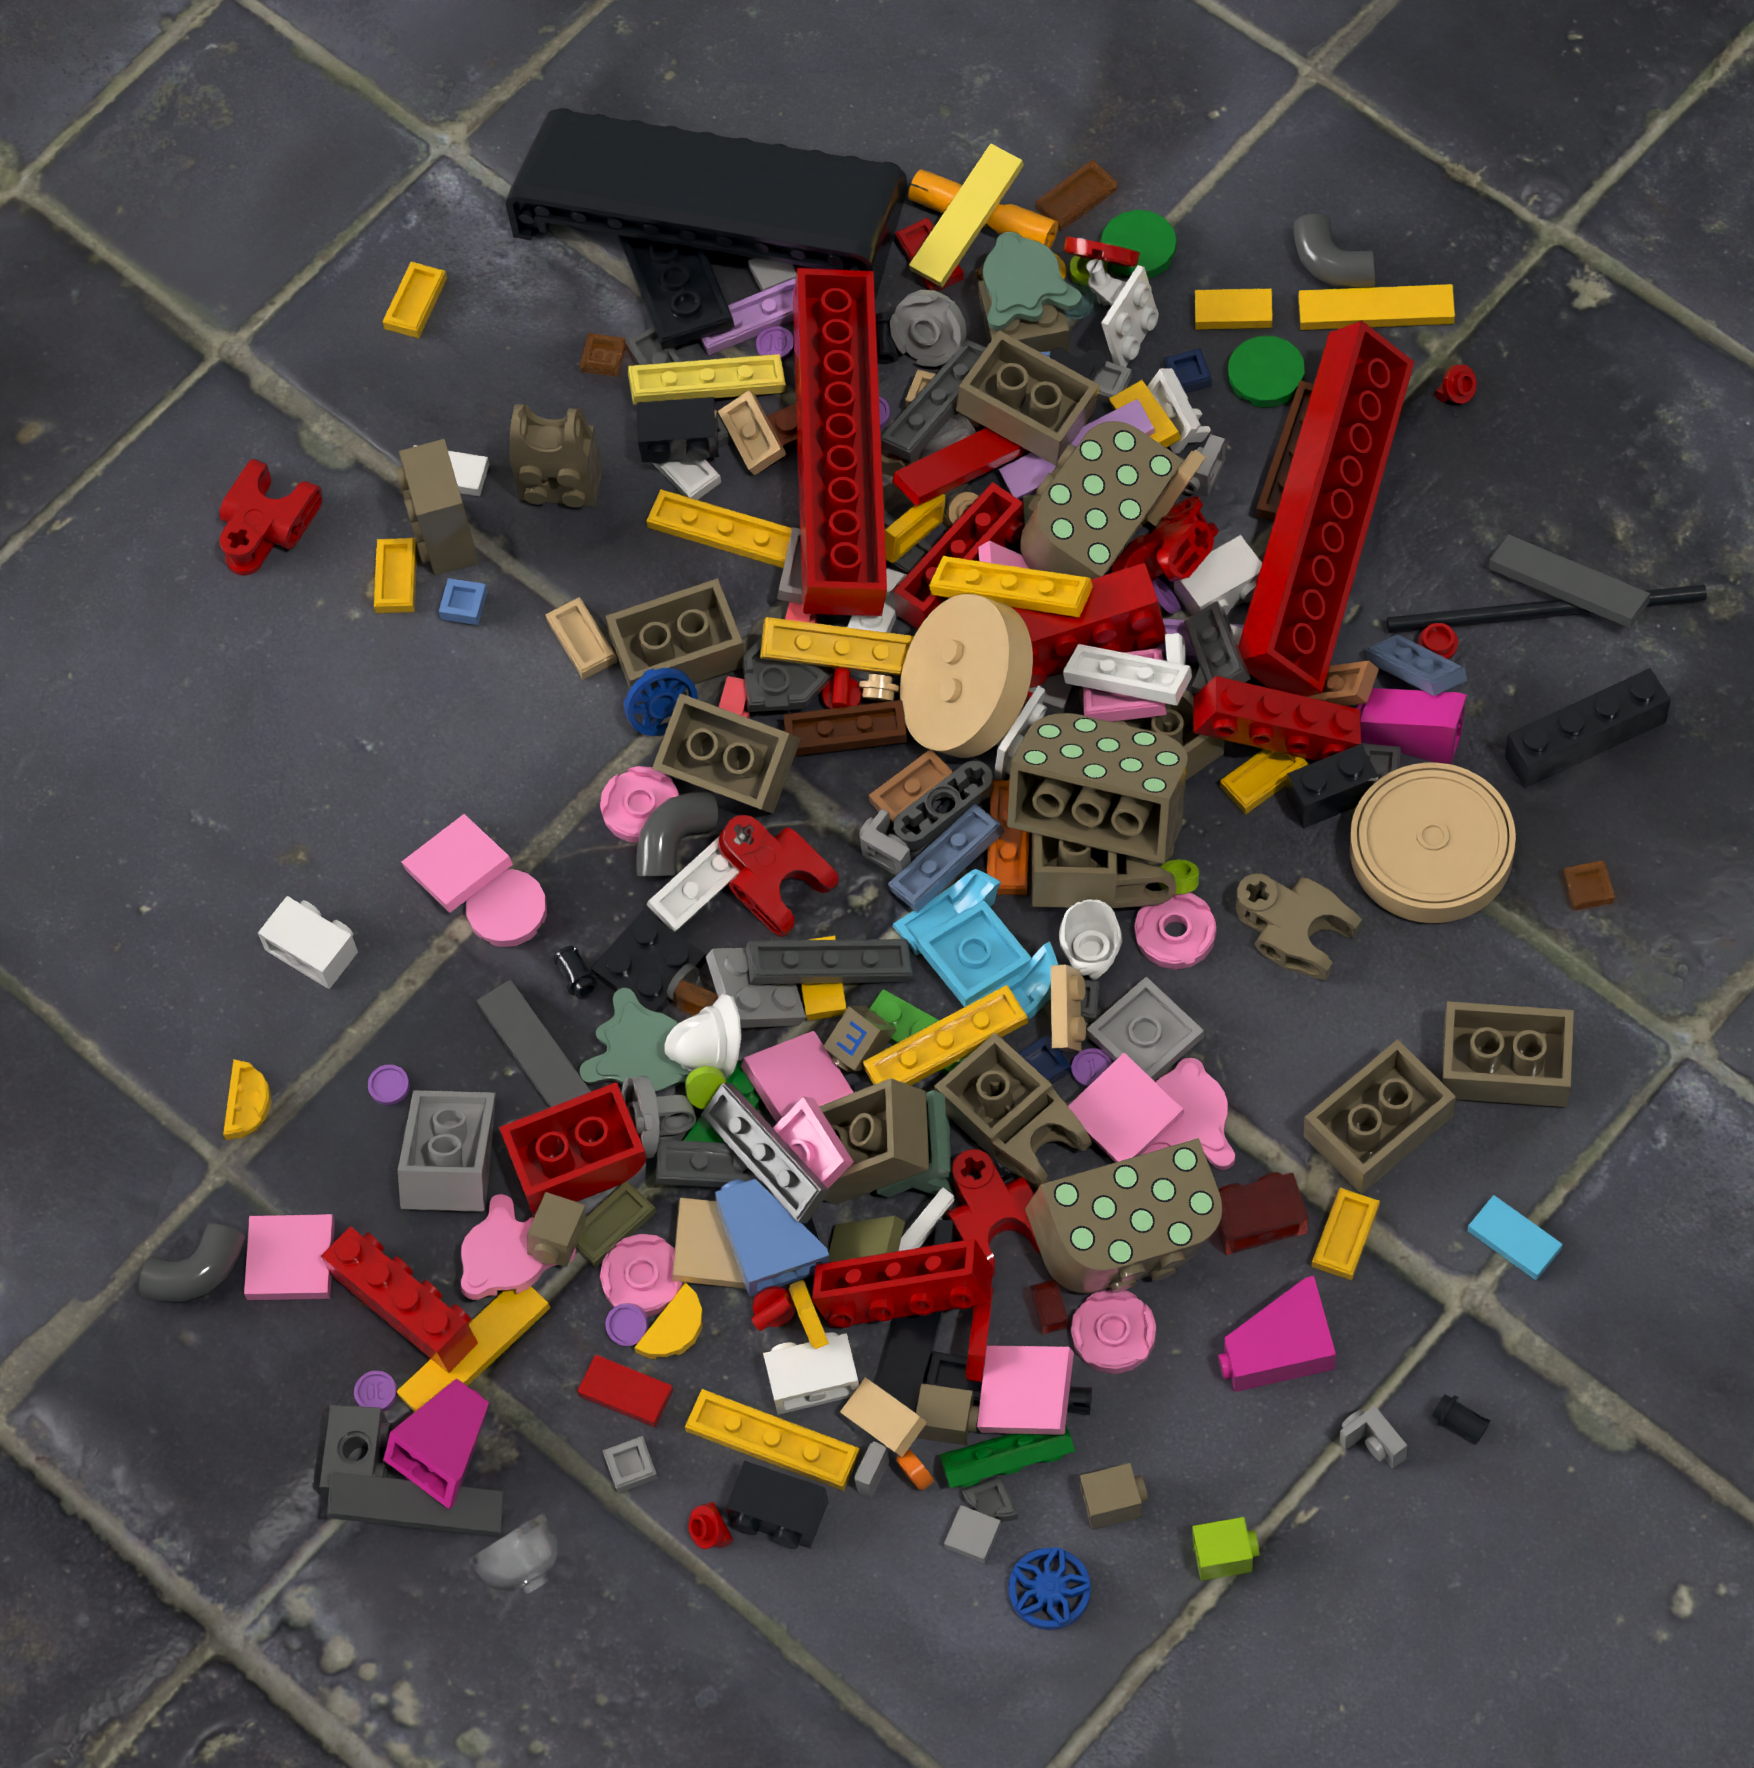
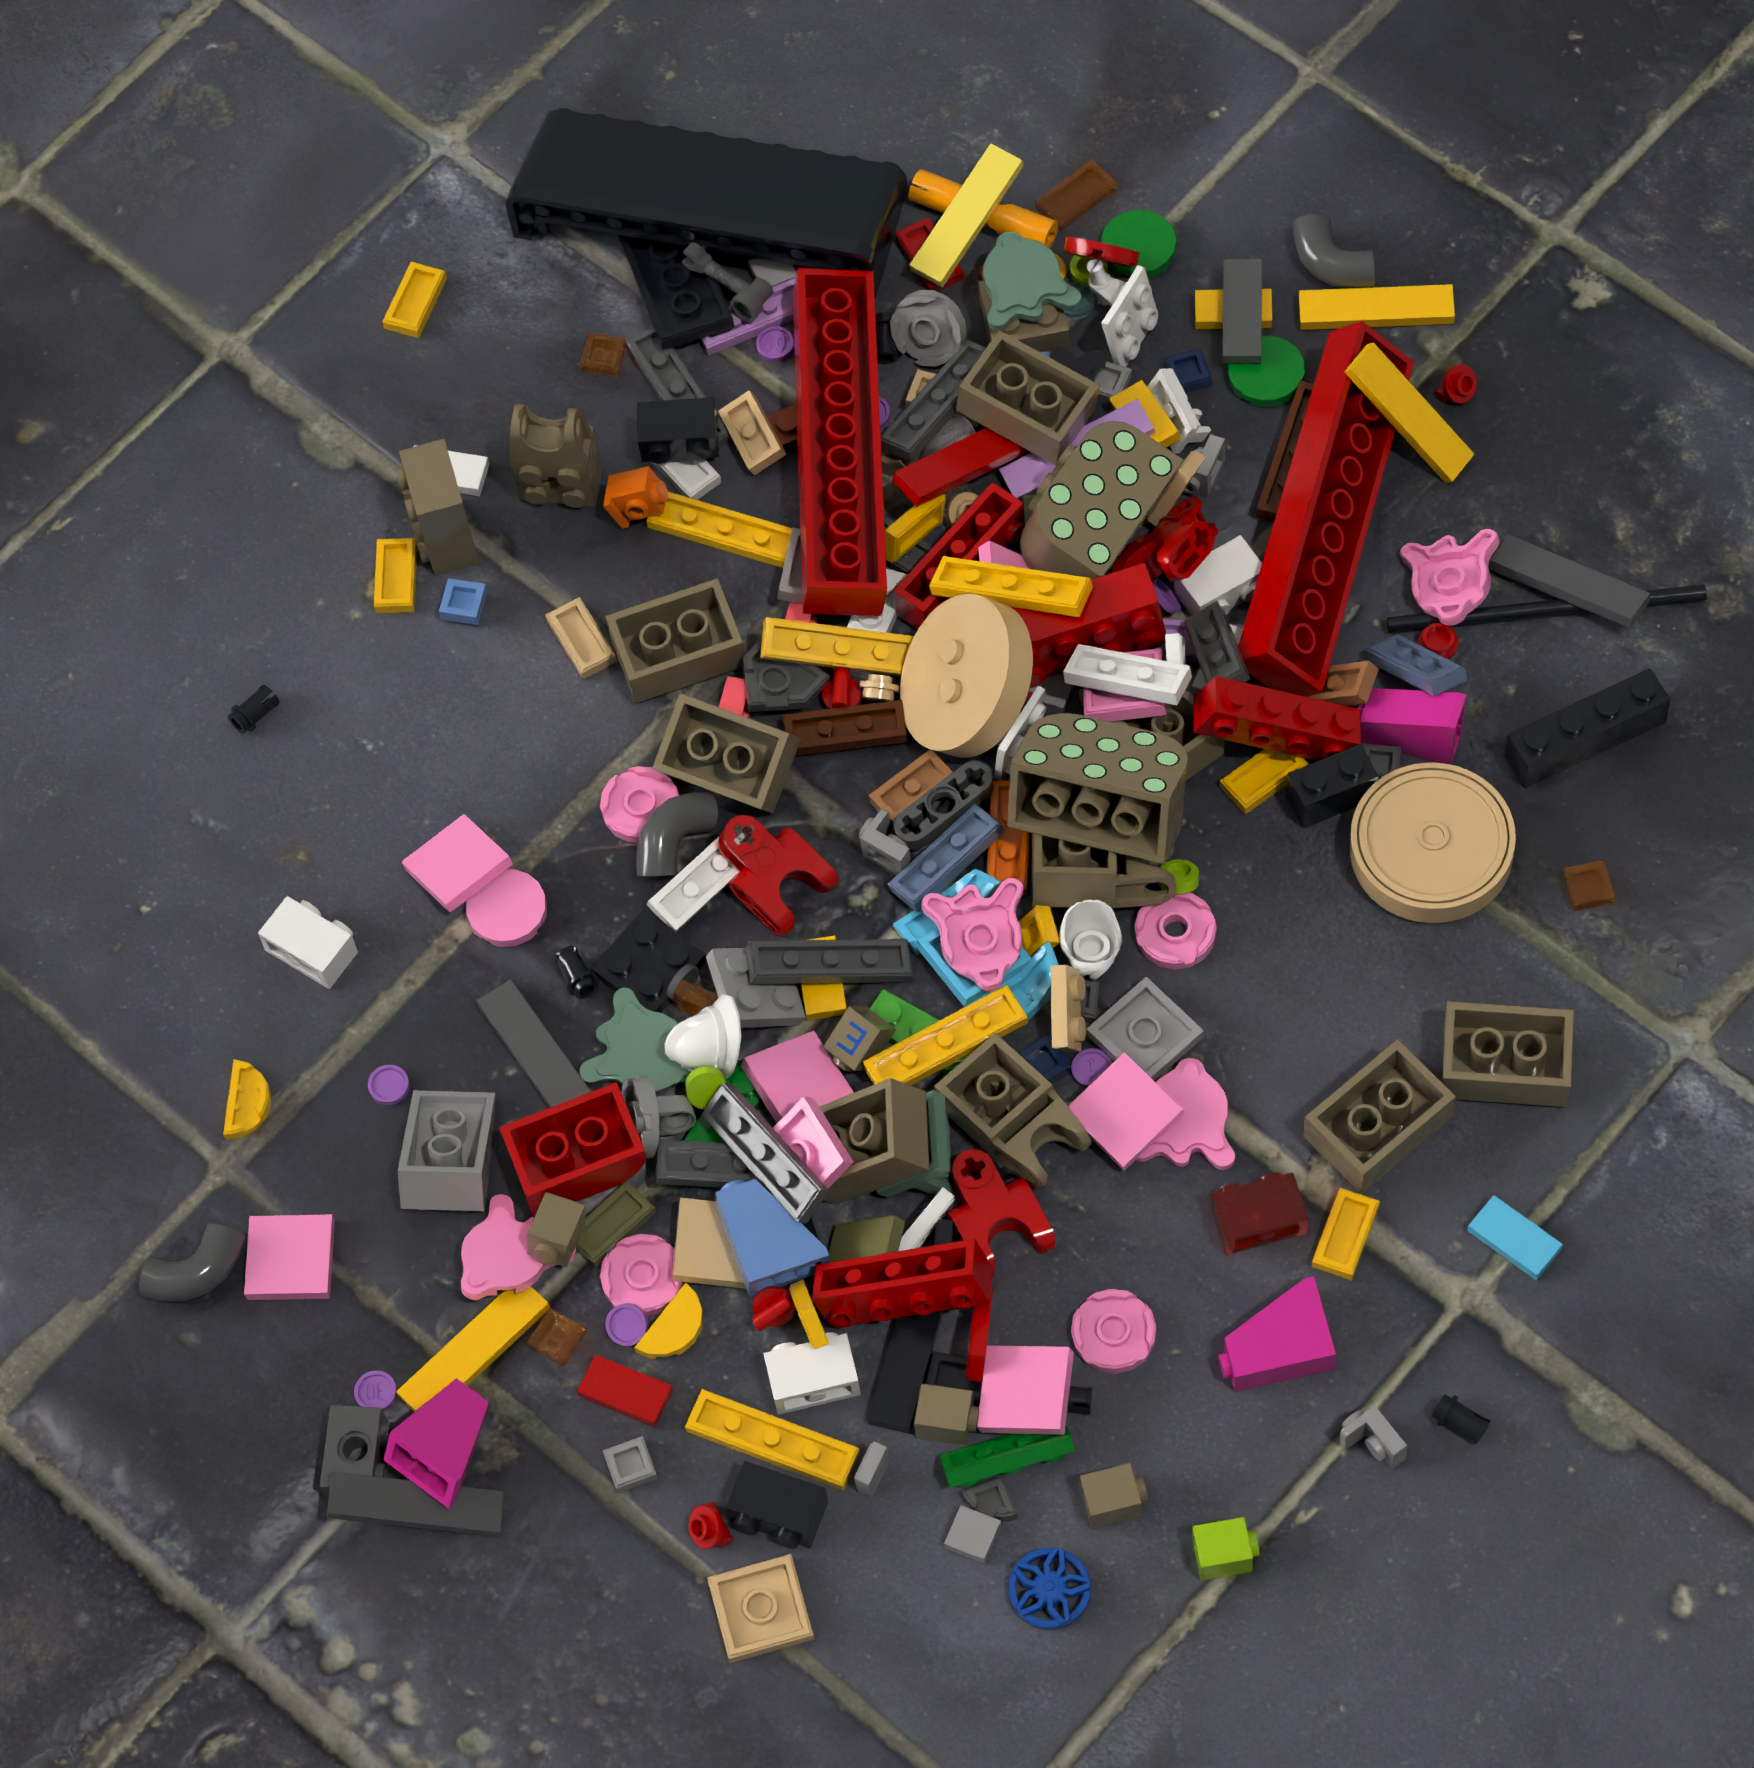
red piece [219,459,322,576] -> none
red brick [321,1226,478,1373] -> none
clear cylinder [469,1512,559,1595] -> none
blue wheel [623,668,698,736] -> none
light yellow tile [628,354,786,405] -> none
tan tile [840,1377,927,1457] -> none
orange tile [895,1449,935,1491] -> none
dark tan brick [1025,1138,1222,1293] -> none
clear red piece [1030,1280,1068,1335] -> none
dark tan piece [1236,874,1362,981] -> none
none -> black pin [228,685,280,734]
none -> clear orange tile [527,1308,587,1367]
none -> orange brick [603,466,668,529]
none -> dark grey brick [682,242,773,323]
none -> tan tile [707,1554,815,1663]
none -> bright pink tile [922,878,1023,991]
none -> yellow plate [1019,905,1060,958]
none -> dark grey tile [1222,259,1262,363]
none -> yellow tile [1344,342,1475,483]
none -> bright pink tile [1400,529,1500,626]

